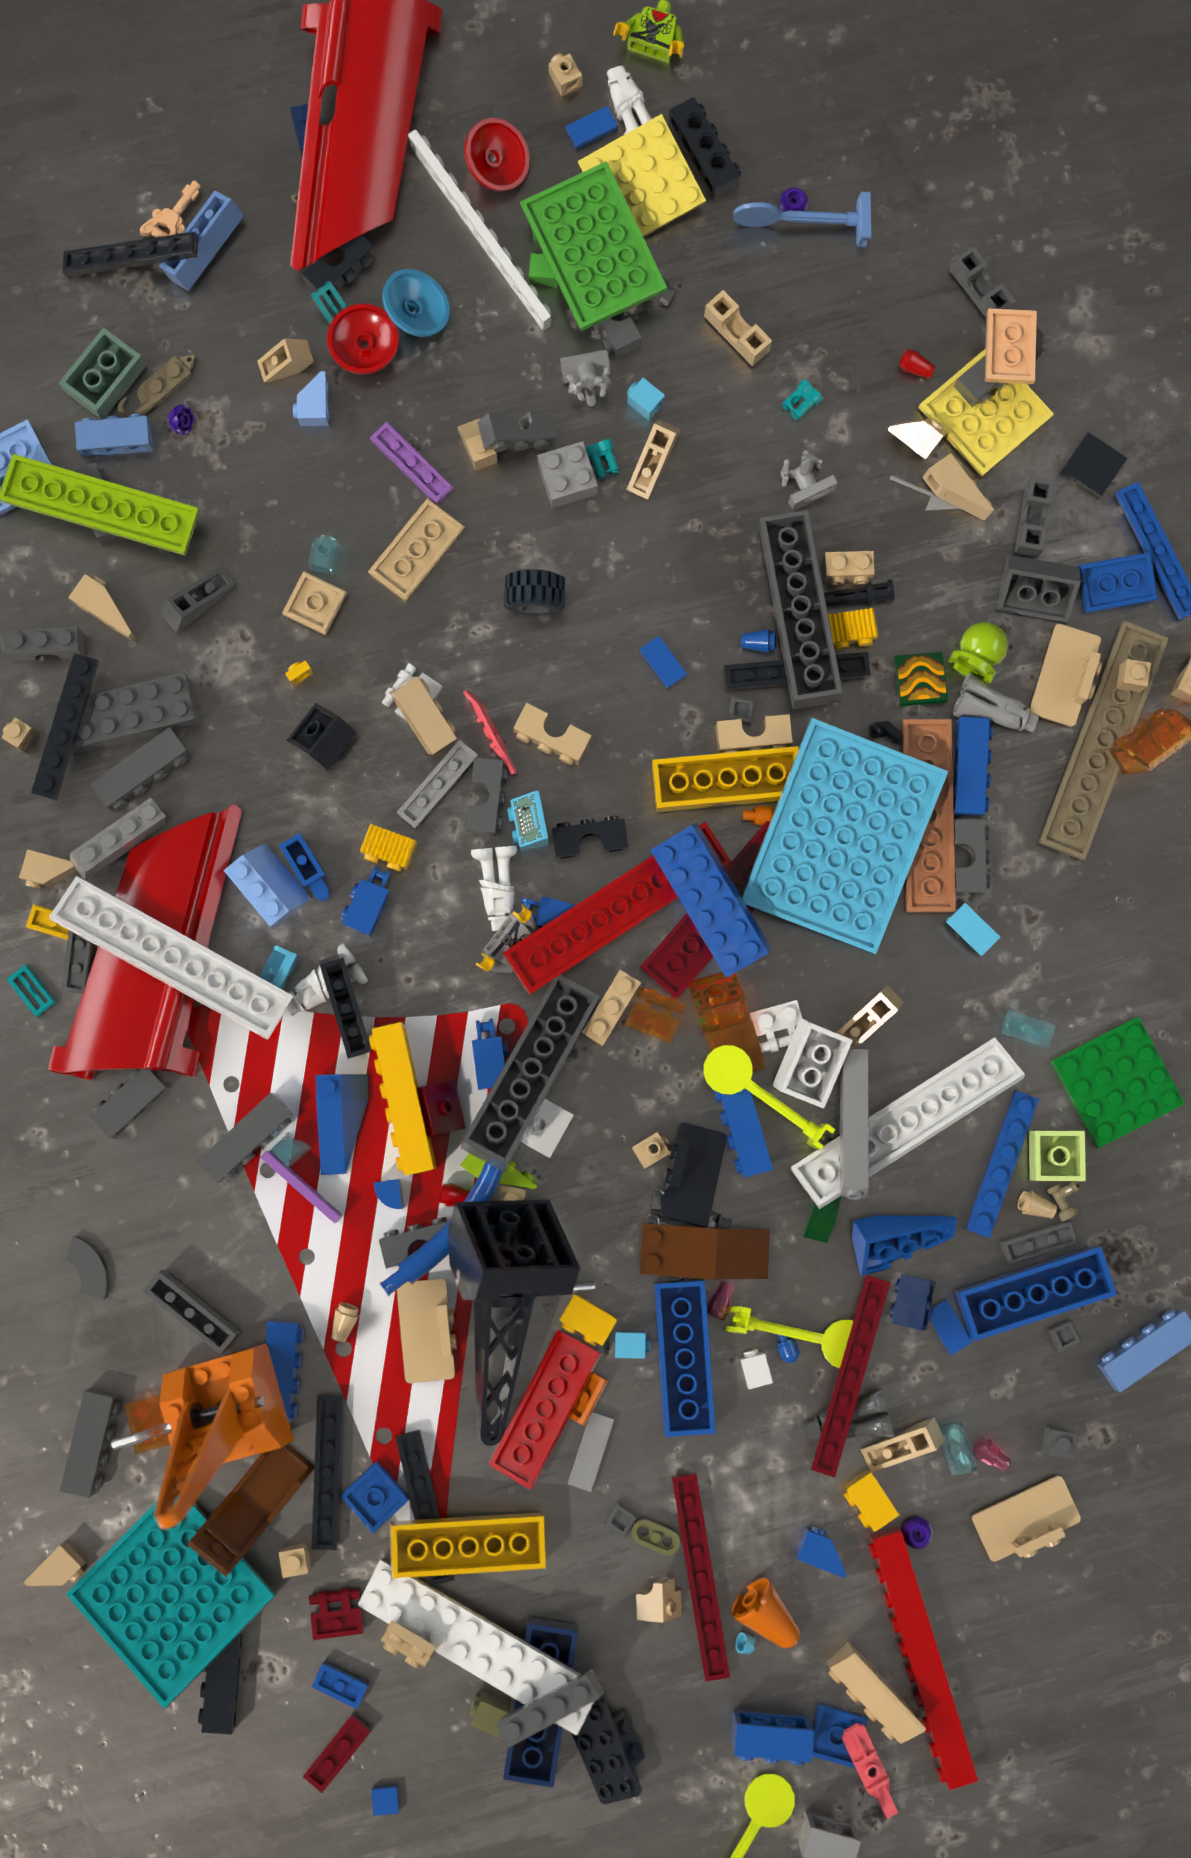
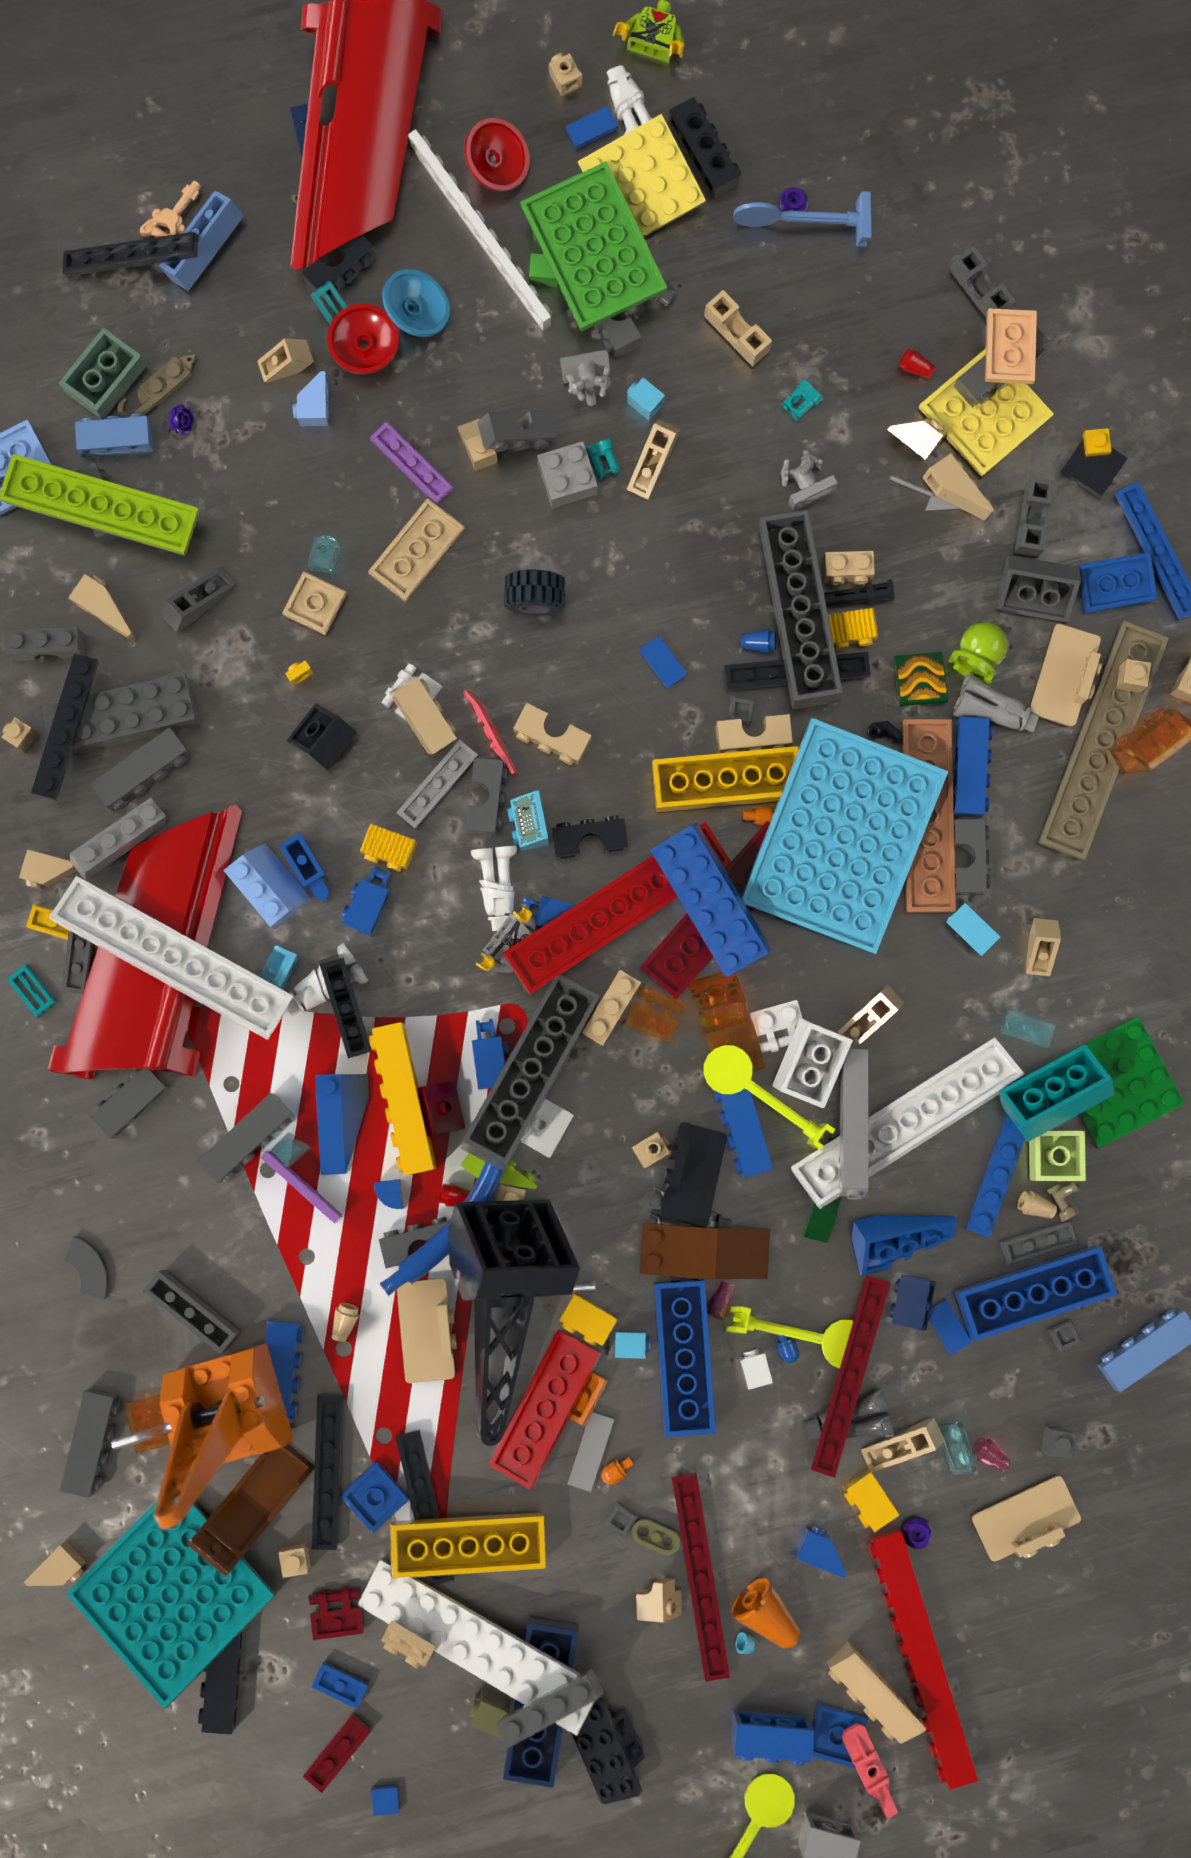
none -> orange cylinder [601,1457,635,1485]
none -> teal brick [999,1044,1114,1142]
none -> tan slope [1026,918,1061,976]
none -> yellow plate [1083,428,1112,457]

